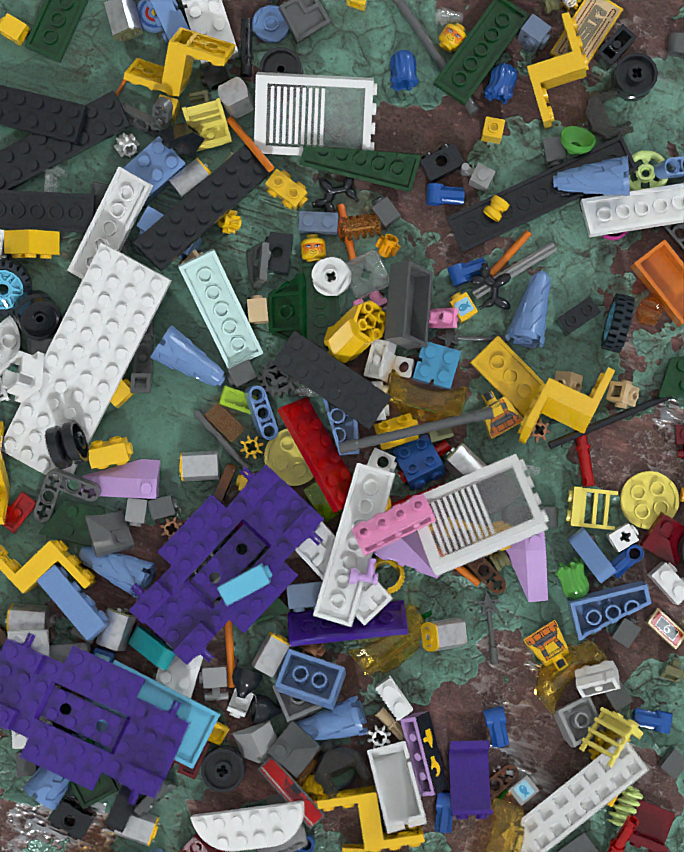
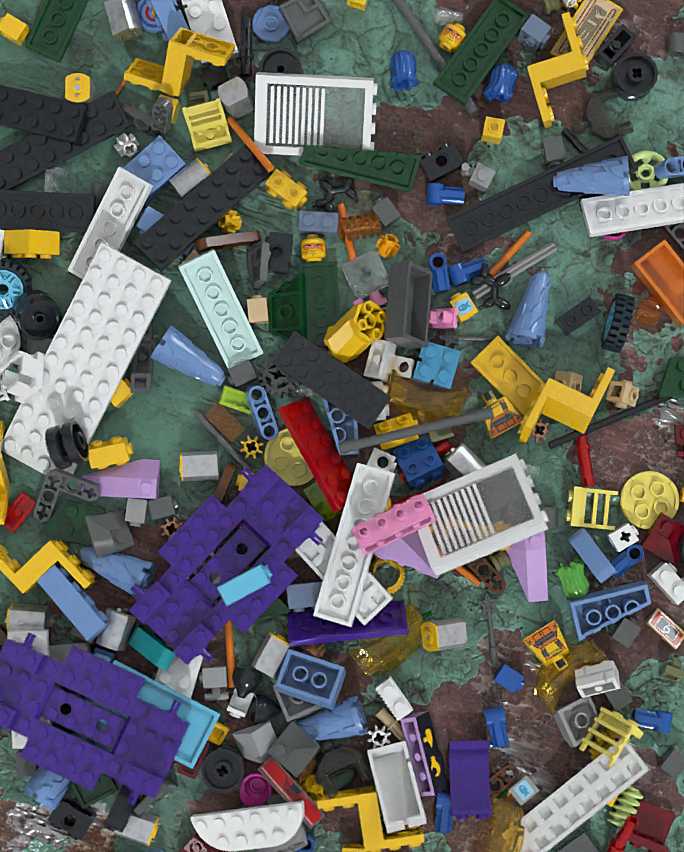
black slope [157,122,205,157] -> none
white plate [312,257,351,296] -> none
lavender piece [349,558,378,586] -> none
yellow wheel [483,195,510,222] -> none
bright green piece [560,126,596,155] -> none
none -> yellow piece [65,73,96,105]
none -> beam [194,230,262,252]
none -> dark pink hat [239,771,273,807]
none -> blue piece [429,253,451,293]
none -> blue brick [492,662,525,693]

